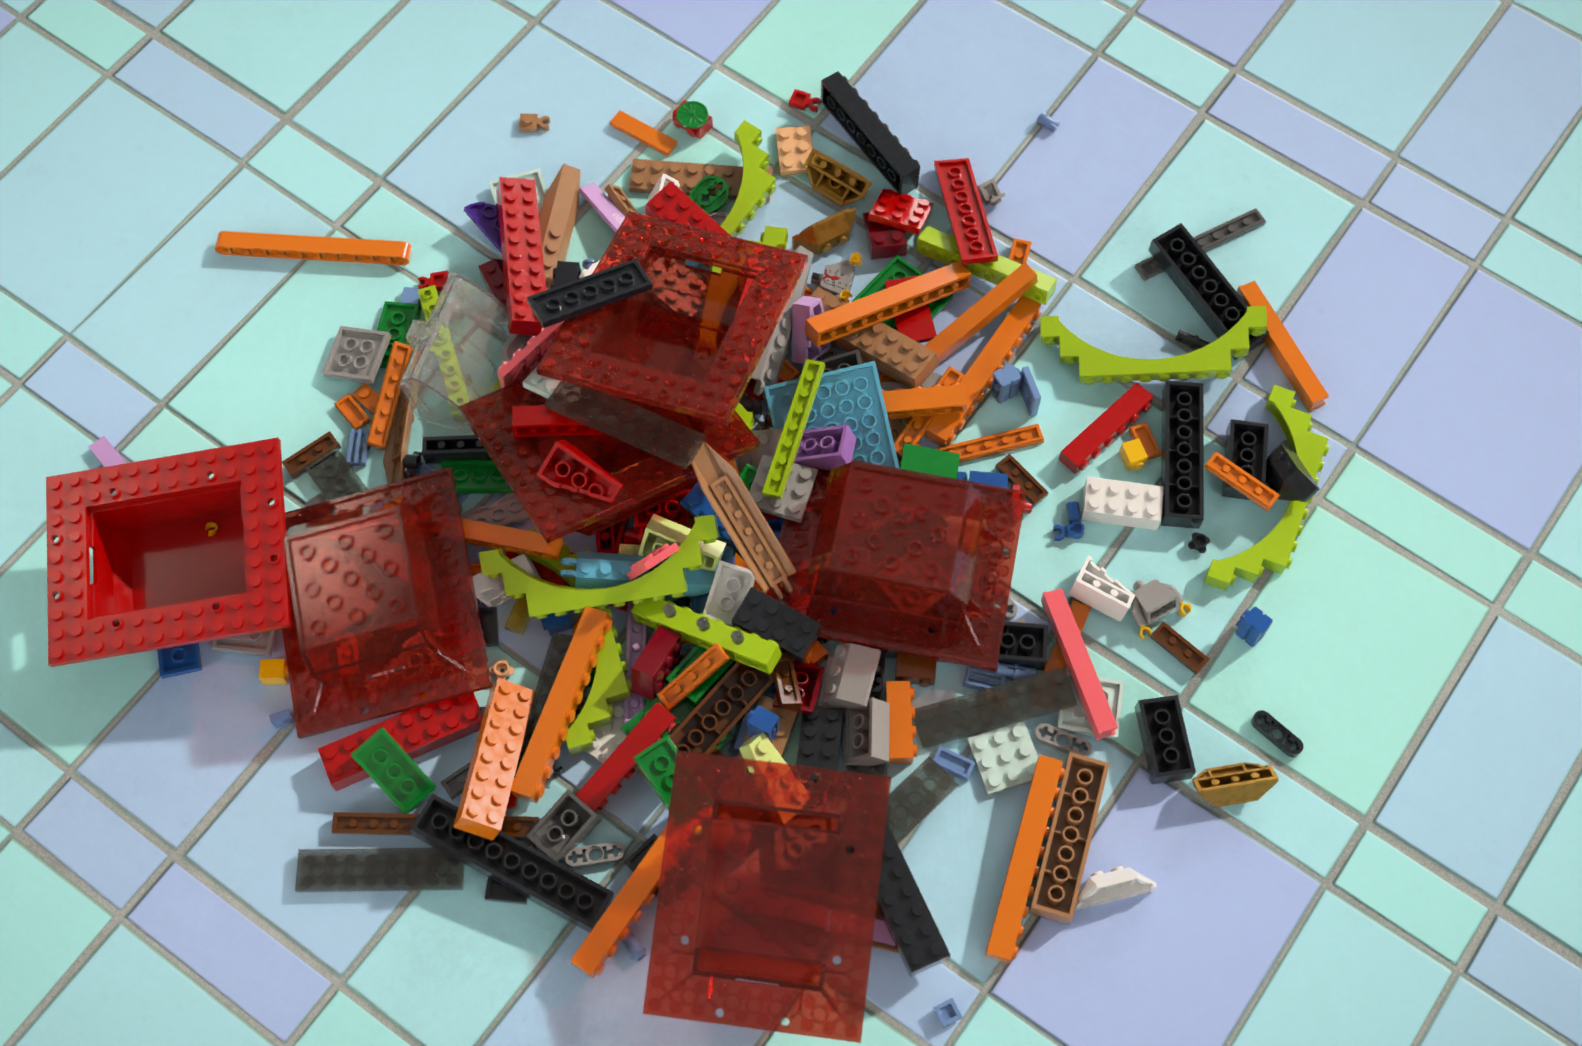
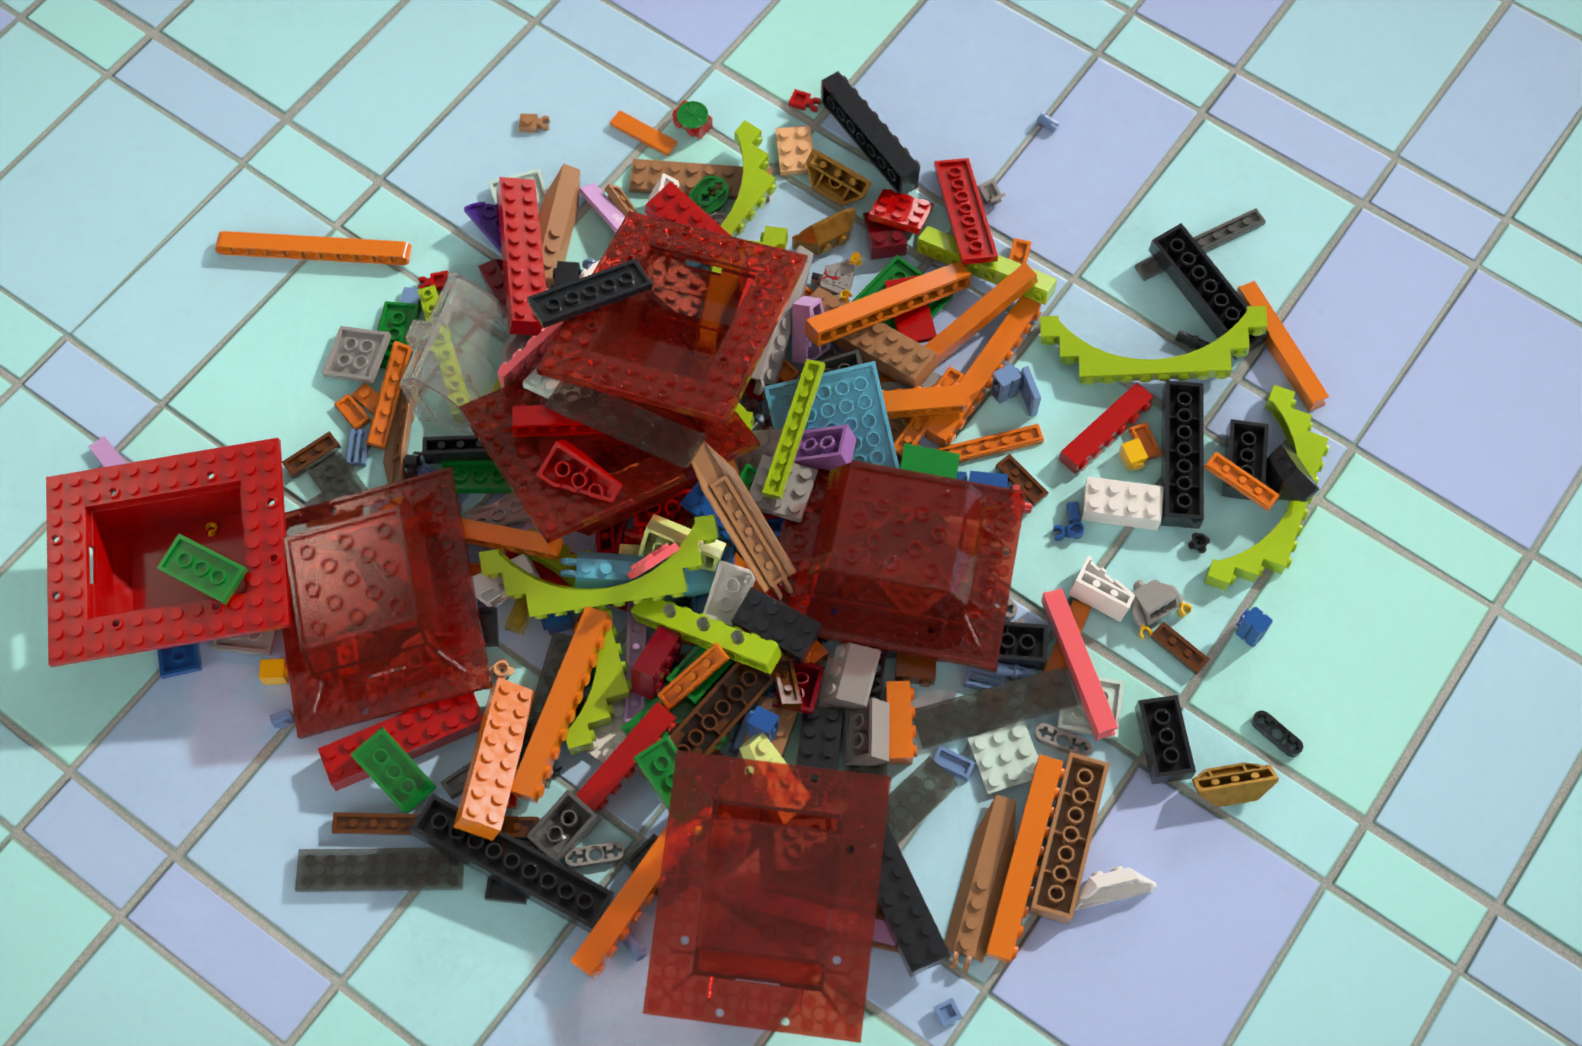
none -> green plate [157,534,248,605]
none -> medium nougat hinge [944,795,1016,973]

